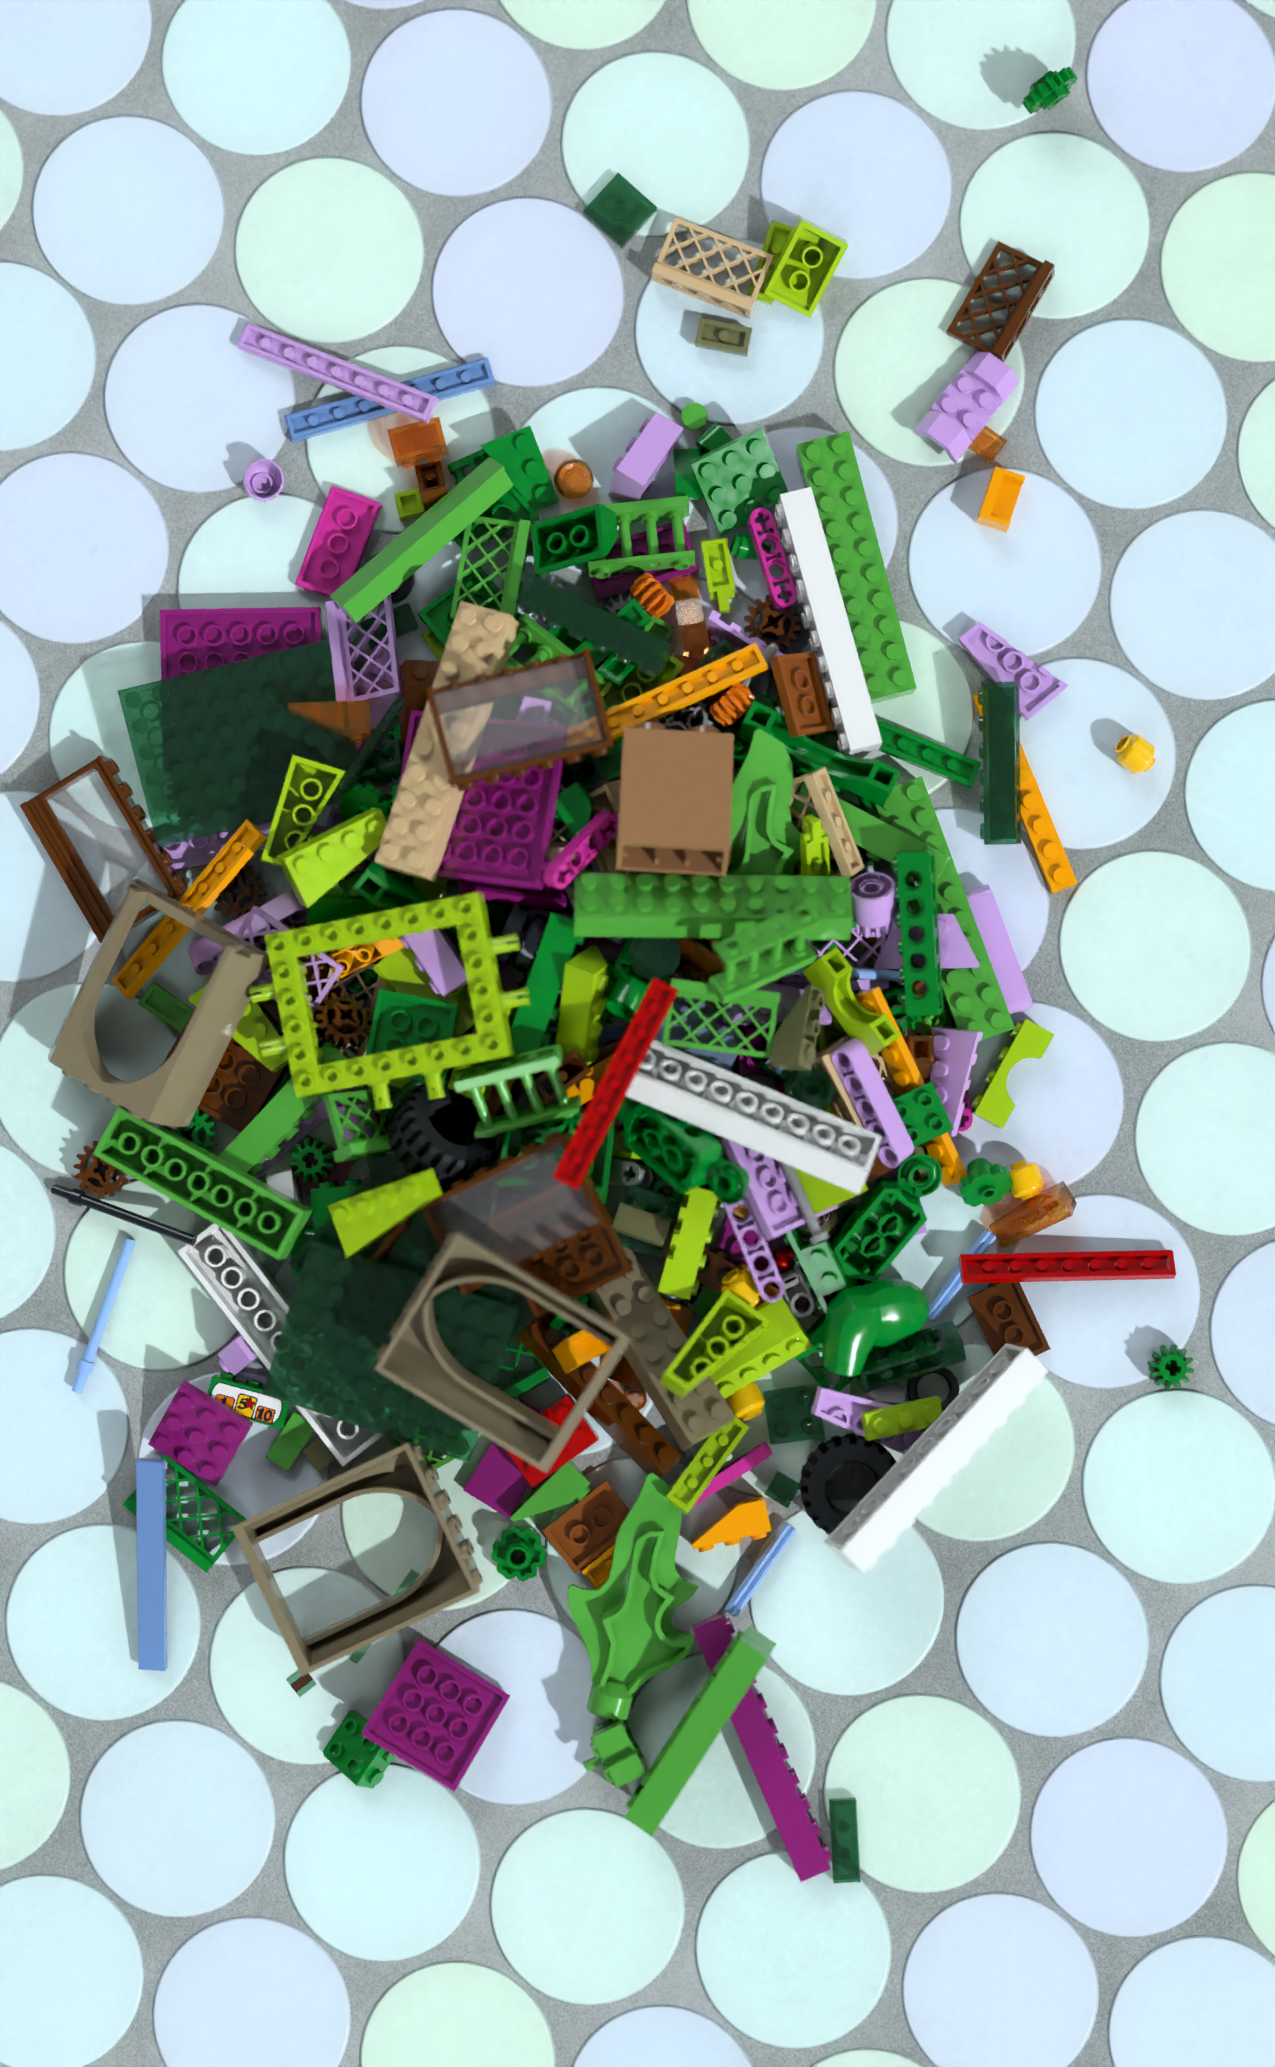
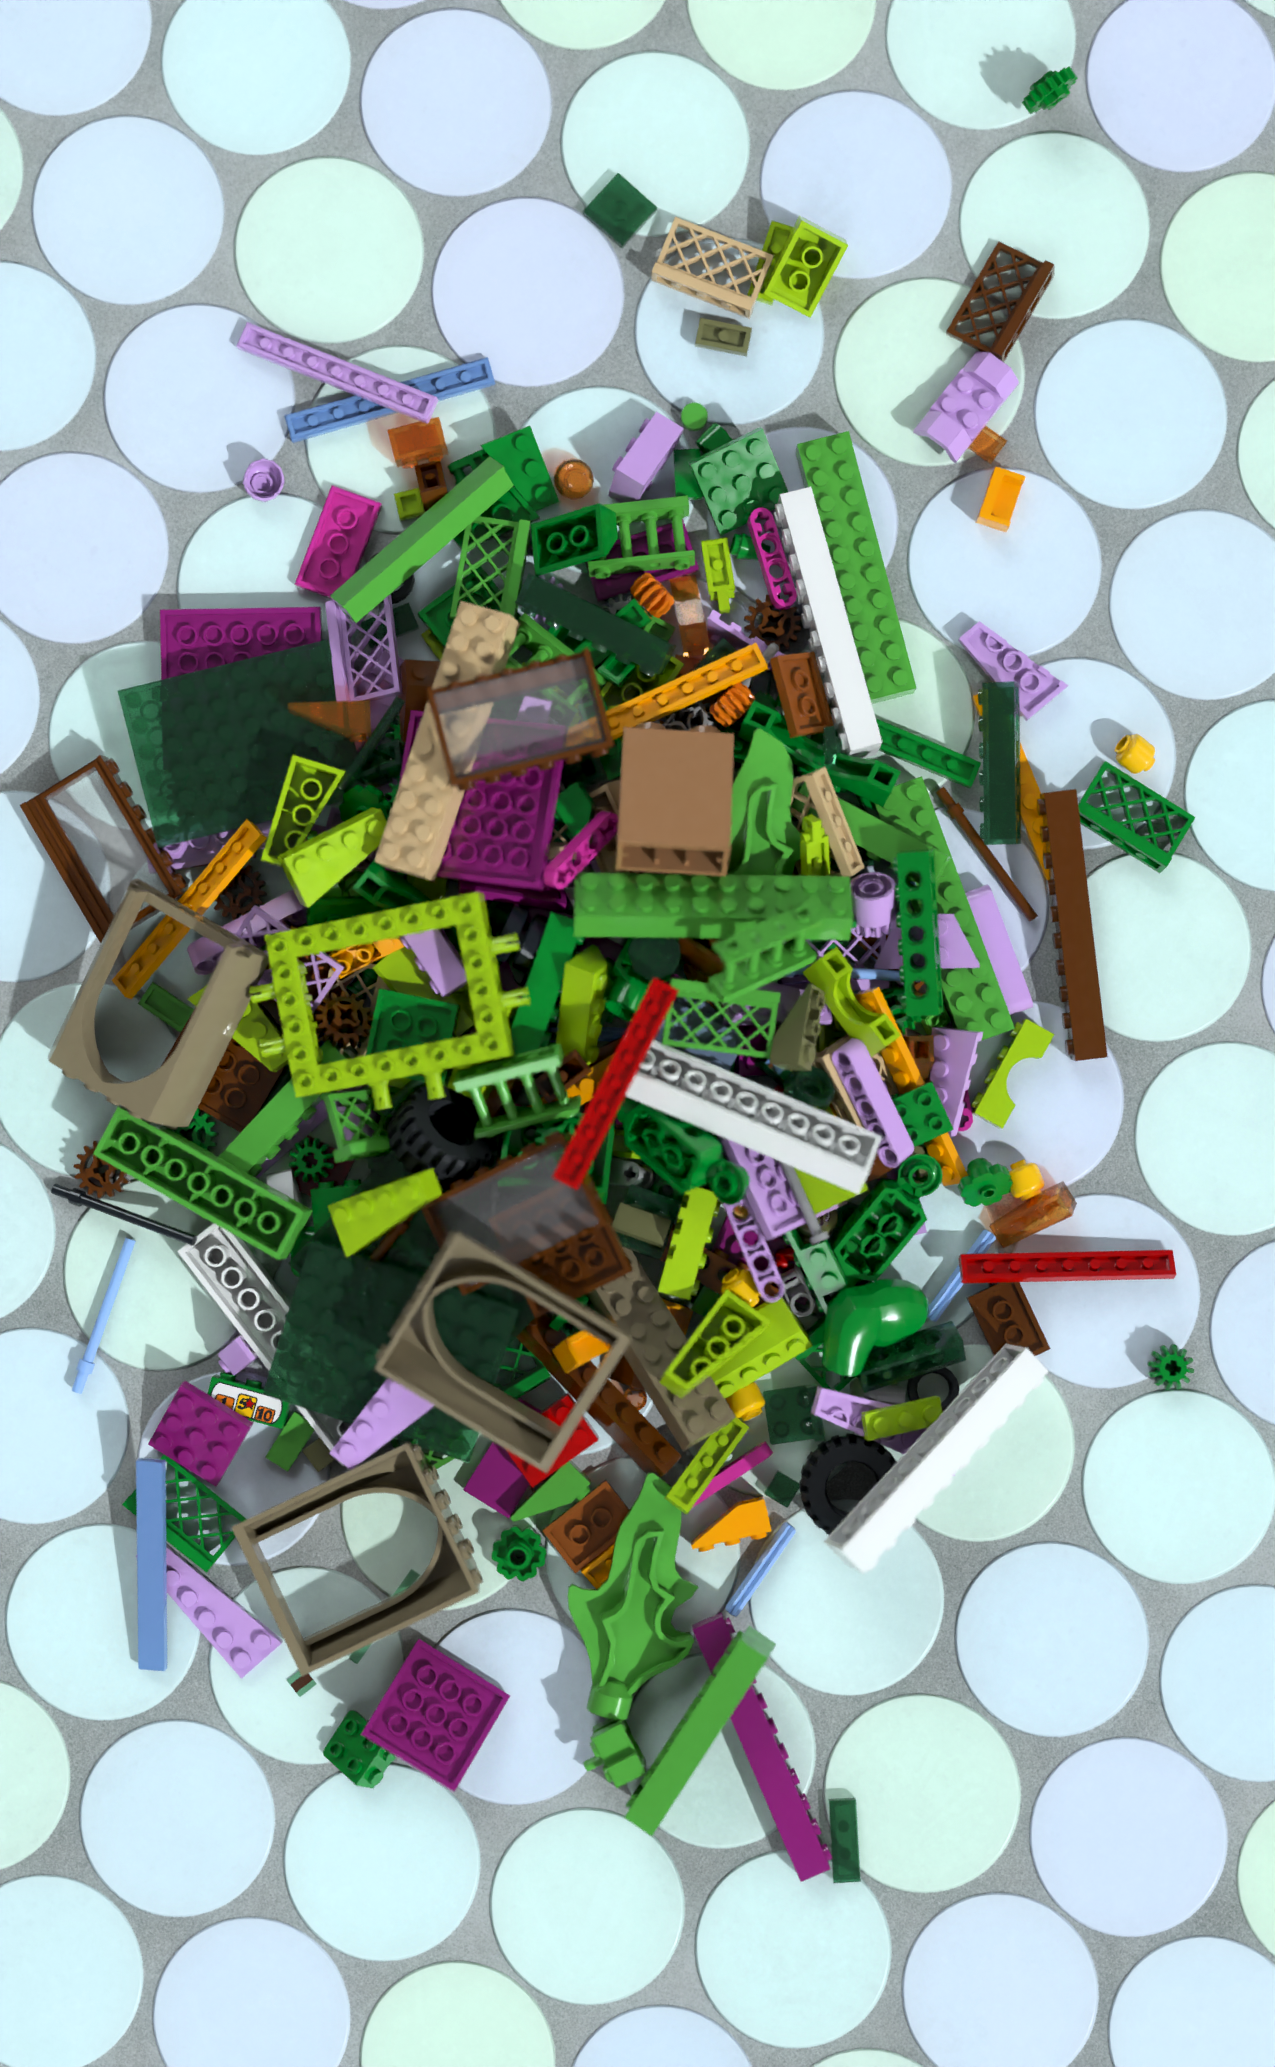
none -> lavender wing [136,1544,283,1679]
none -> lavender wing [329,1378,434,1470]
none -> clear green plate [822,726,841,764]
none -> reddish brown bar [936,787,1038,922]
none -> reddish brown brick [1037,789,1108,1061]
none -> green fence [1078,761,1196,873]

